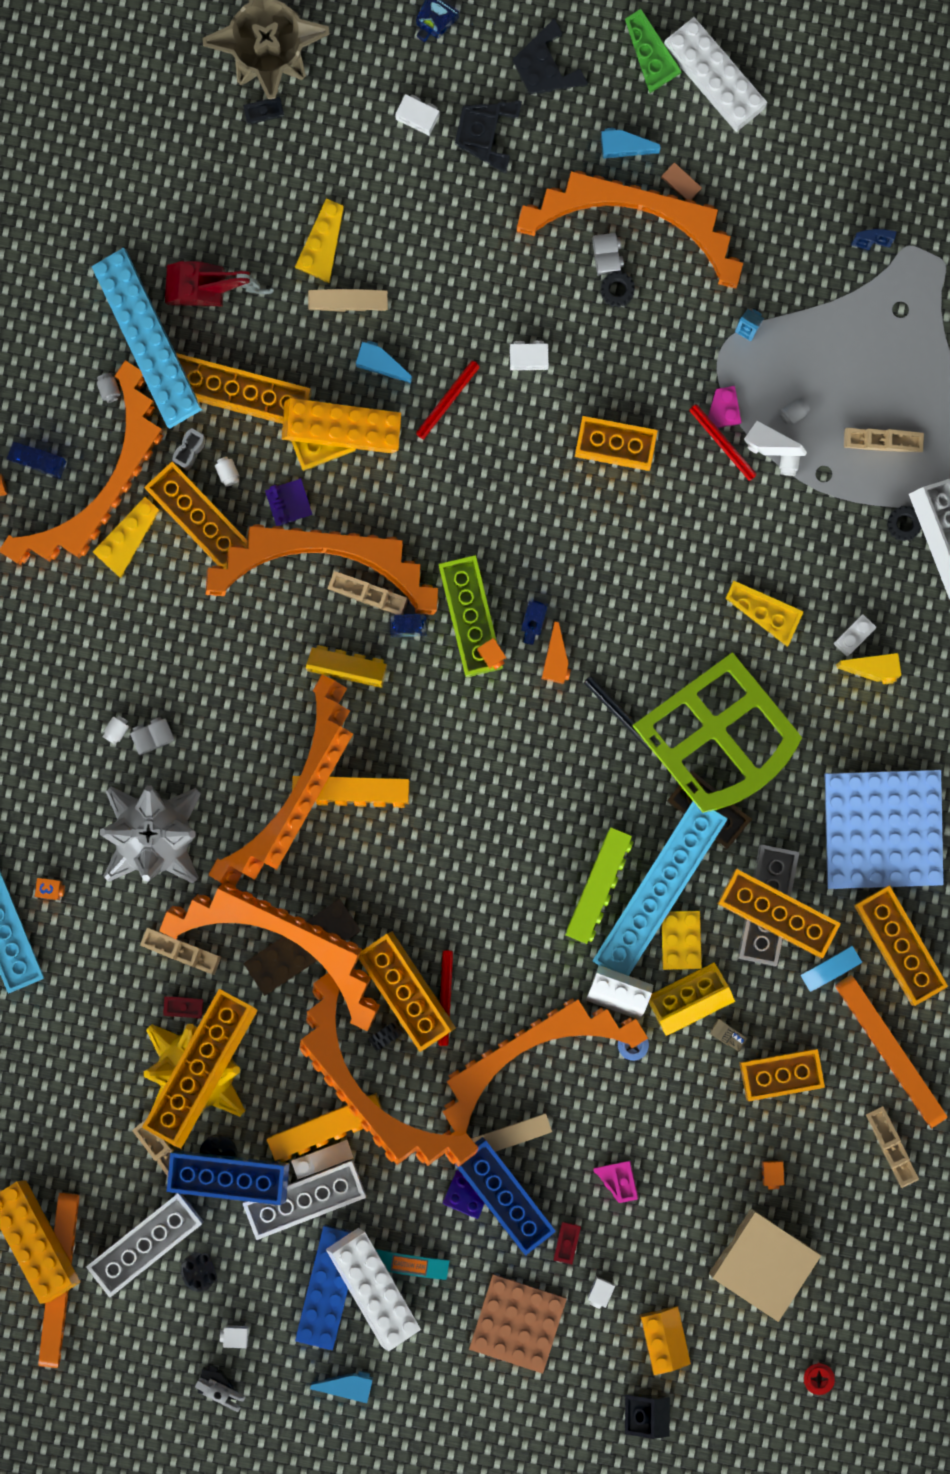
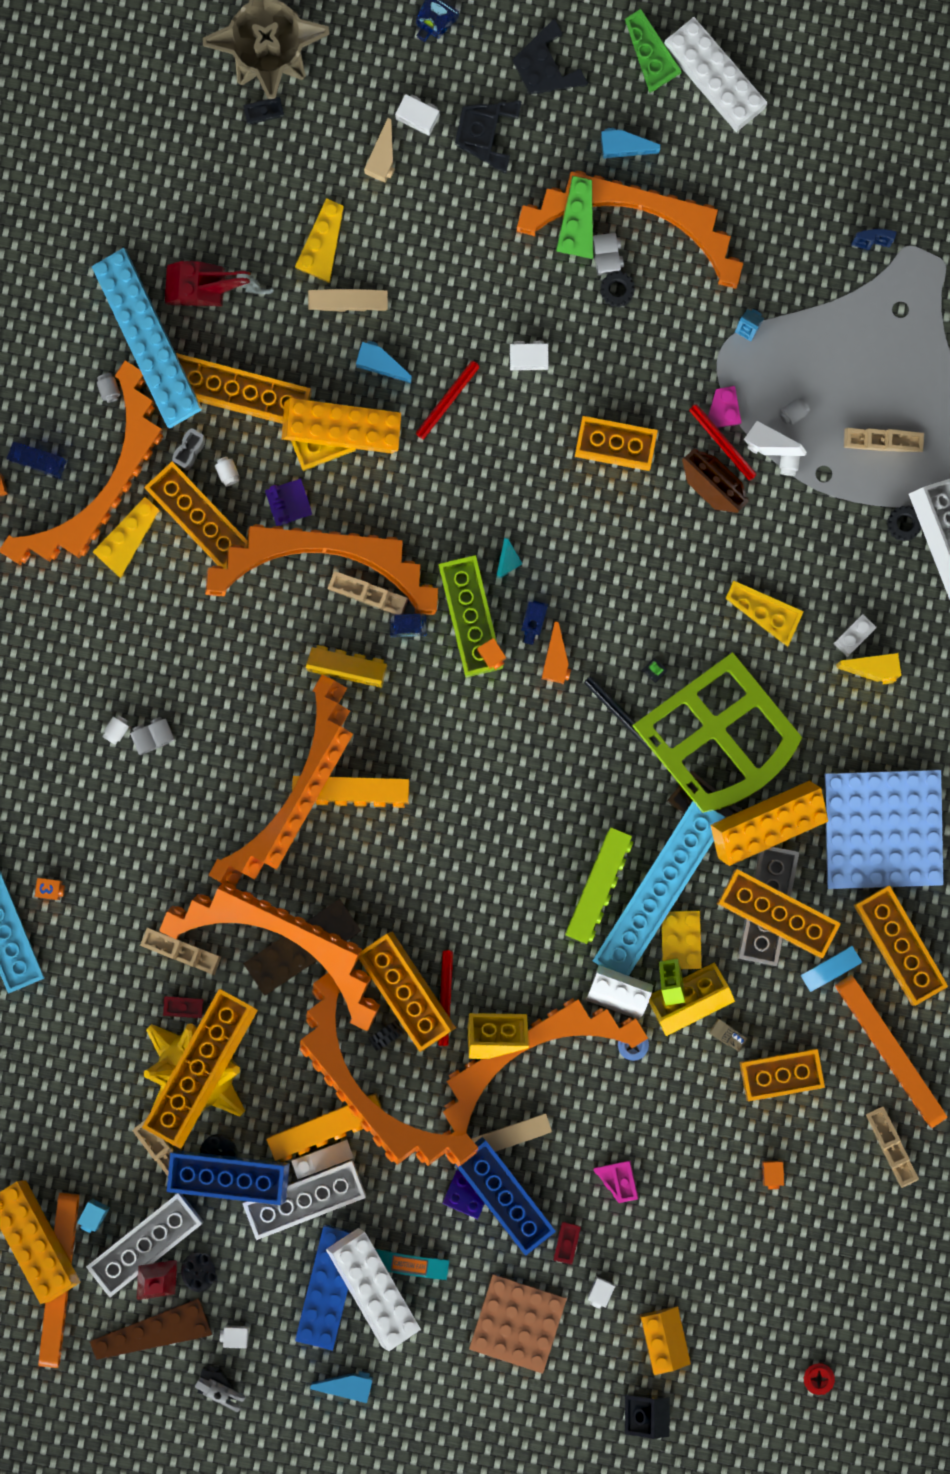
light grey piece [100,785,201,883] -> none
nougat tile [661,163,702,200] -> none
tan tile [709,1208,821,1322] -> none
none -> medium azure brick [77,1199,110,1233]
none -> reddish brown wing [89,1298,213,1360]
none -> dark red slope [137,1260,177,1300]
none -> tan slope [364,118,395,183]
none -> yellow slope [468,1013,529,1059]
none -> teal slope [497,538,523,578]
none -> bright green wing [556,175,593,259]
none -> black piece [642,658,667,683]
none -> lime brick [659,959,685,1006]
none -> reddish brown wedge [682,448,749,513]
none -> light orange brick [710,781,828,866]

